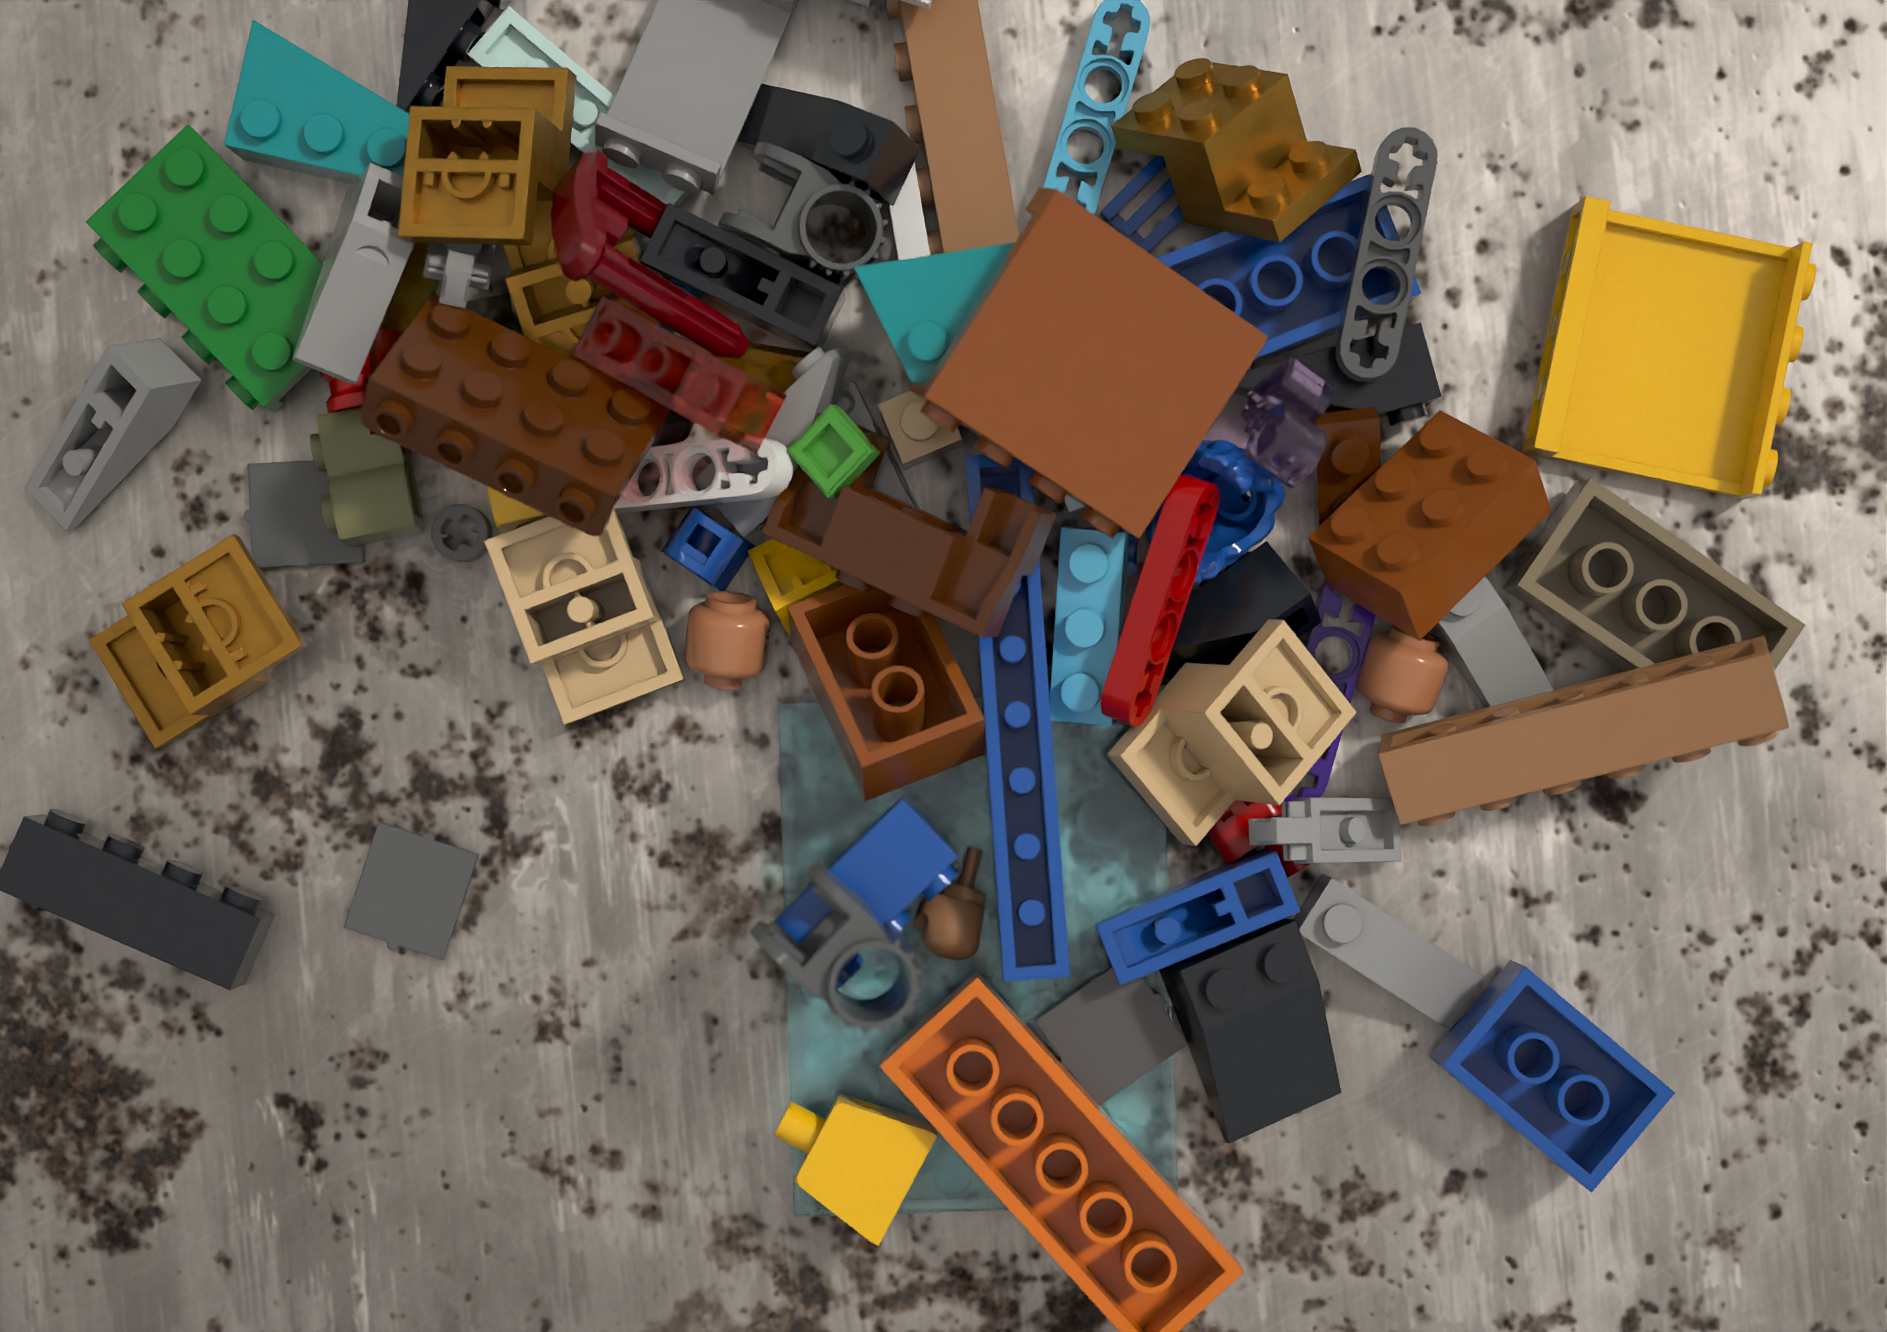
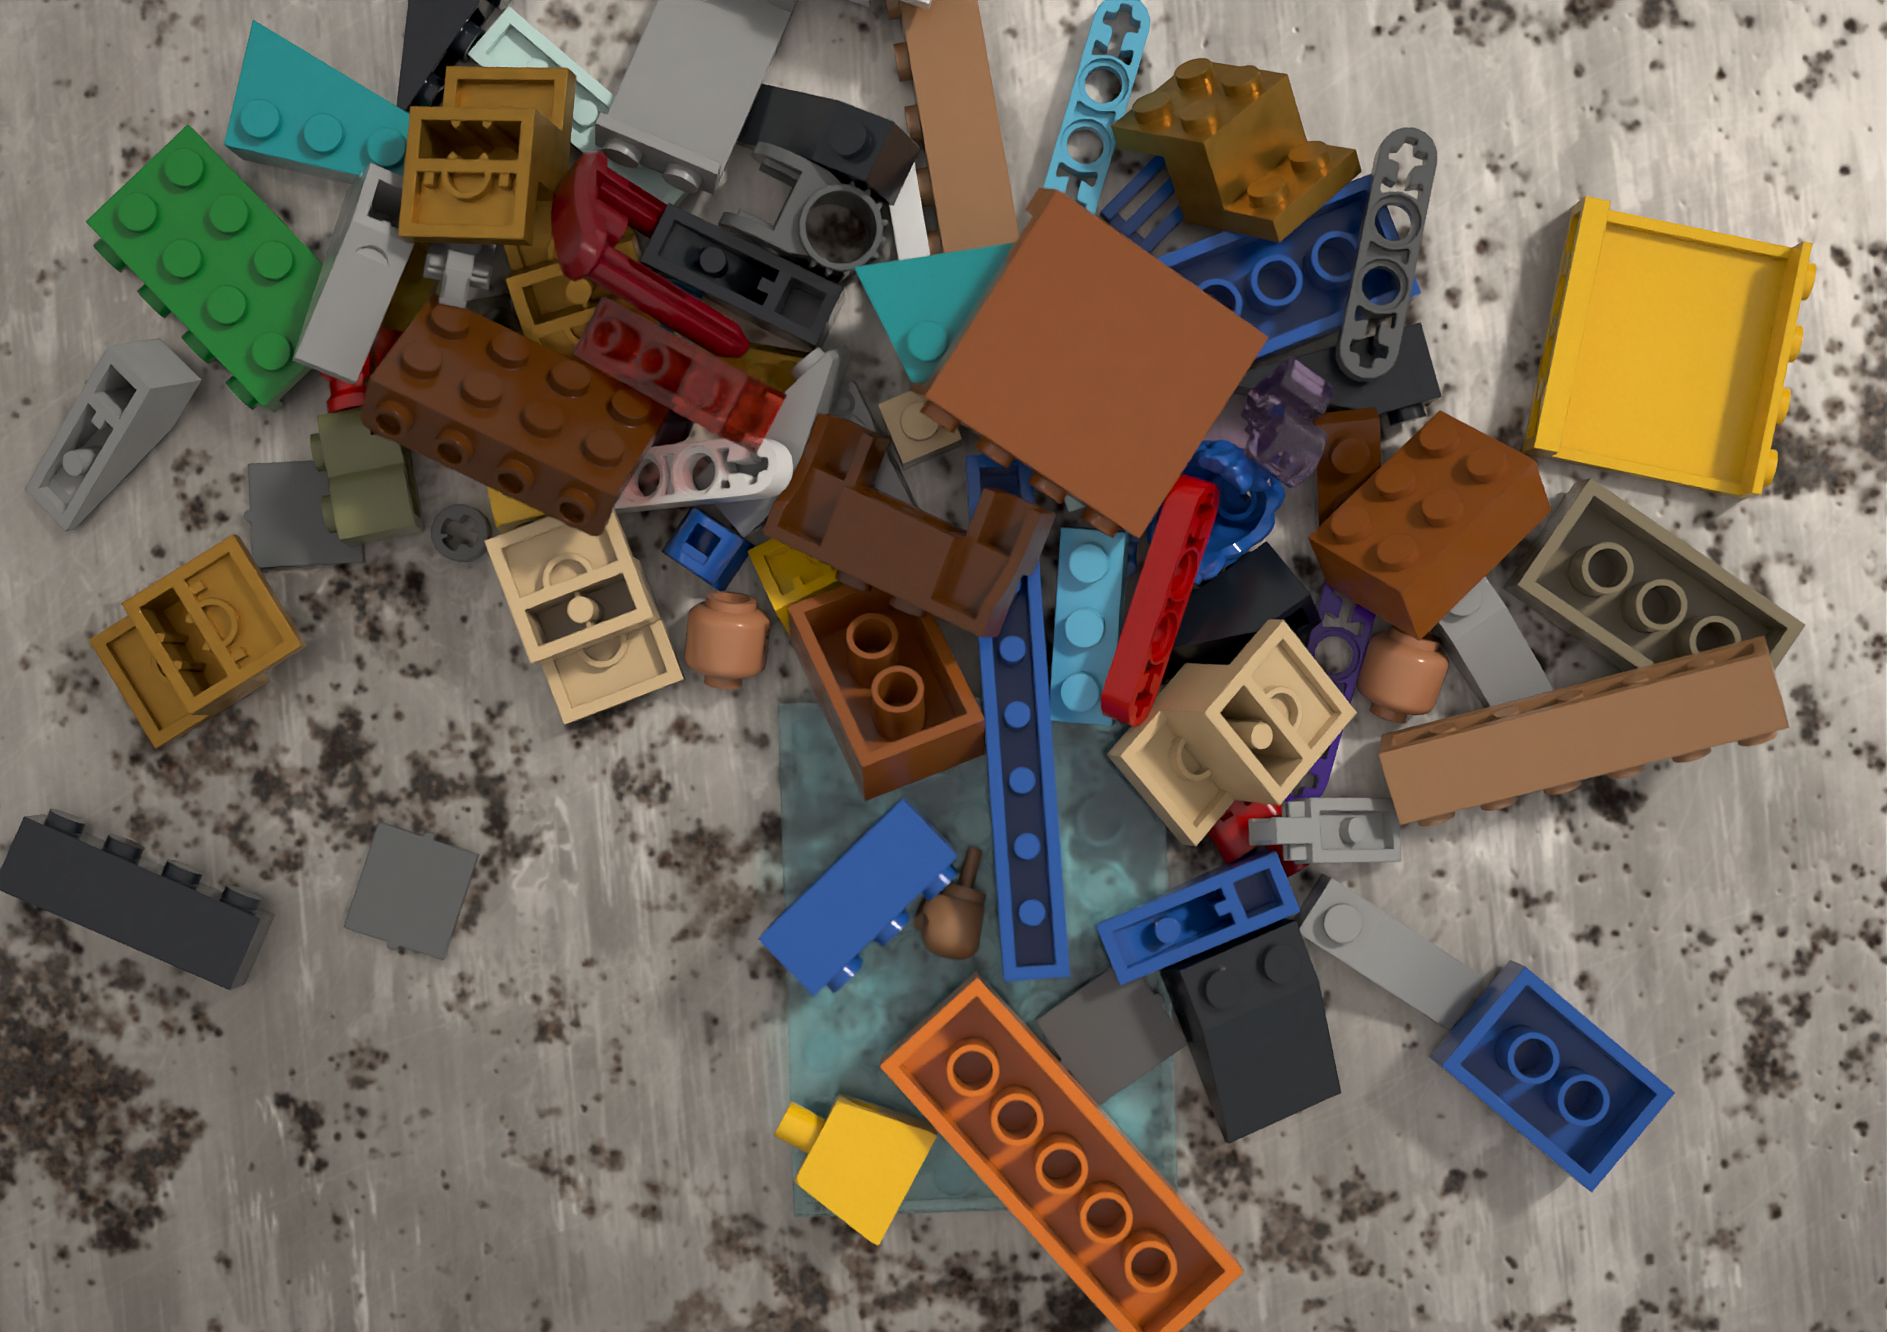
dark grey piece [750,860,923,1034] -> none
bright green tile [787,404,881,499] -> none

